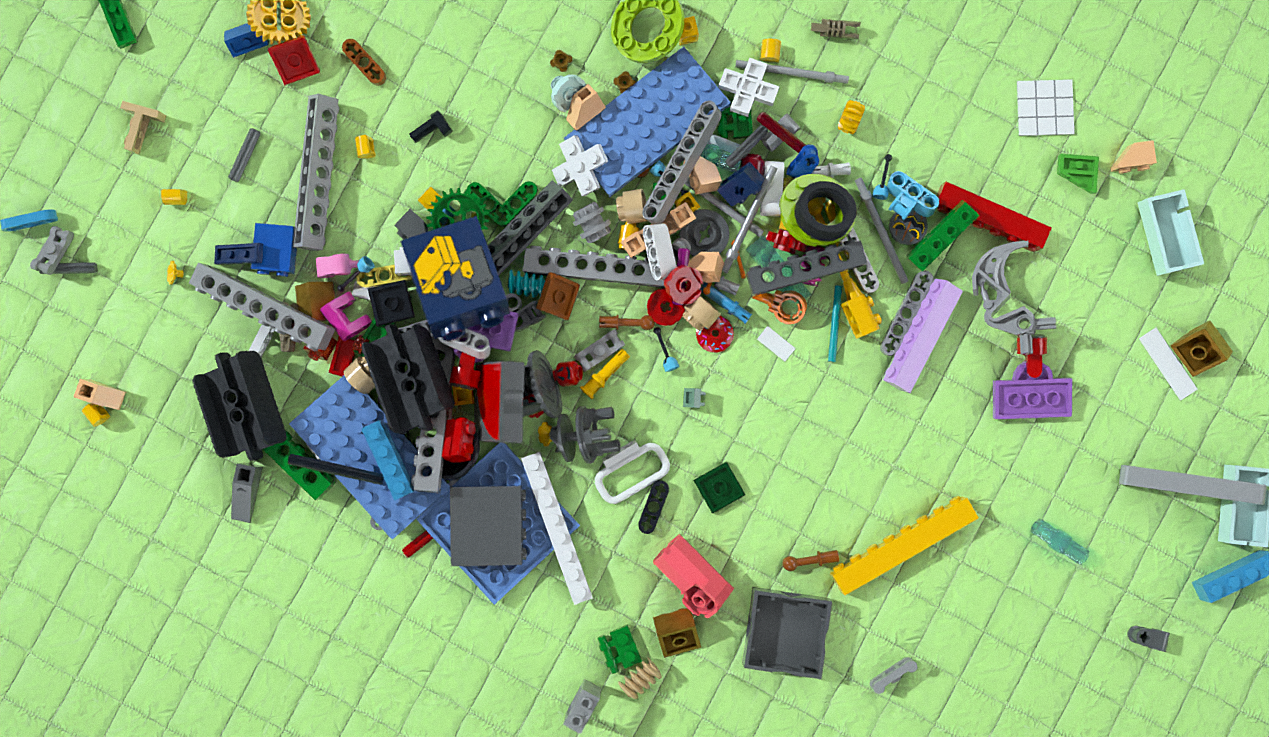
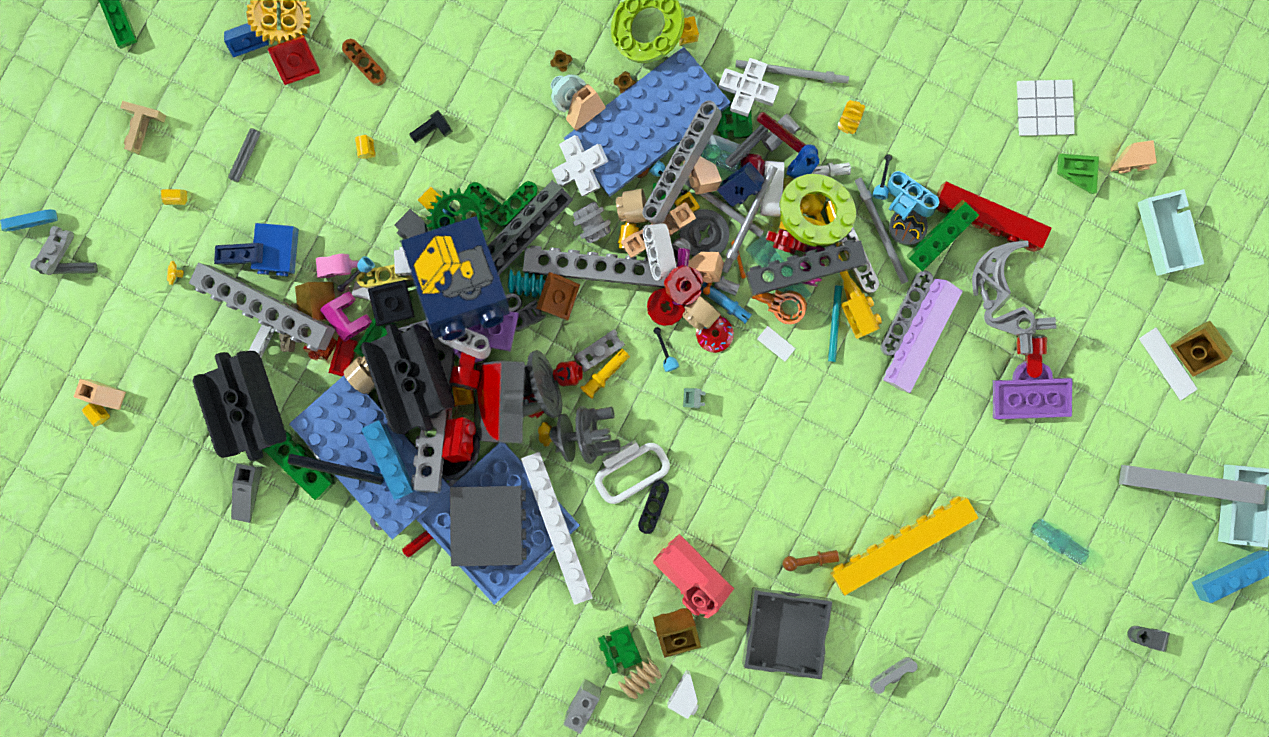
light grey brick [293,93,339,251] -> none
clear red bush [352,335,369,355] -> none
dark orange pin [599,315,655,330] -> none
dark green tile [693,461,746,514] -> none
yellow brick [760,38,781,62] -> none
black tyre [794,181,857,241] -> none
dark tan hinge [811,19,861,39] -> none
none -> white slope [667,669,699,719]

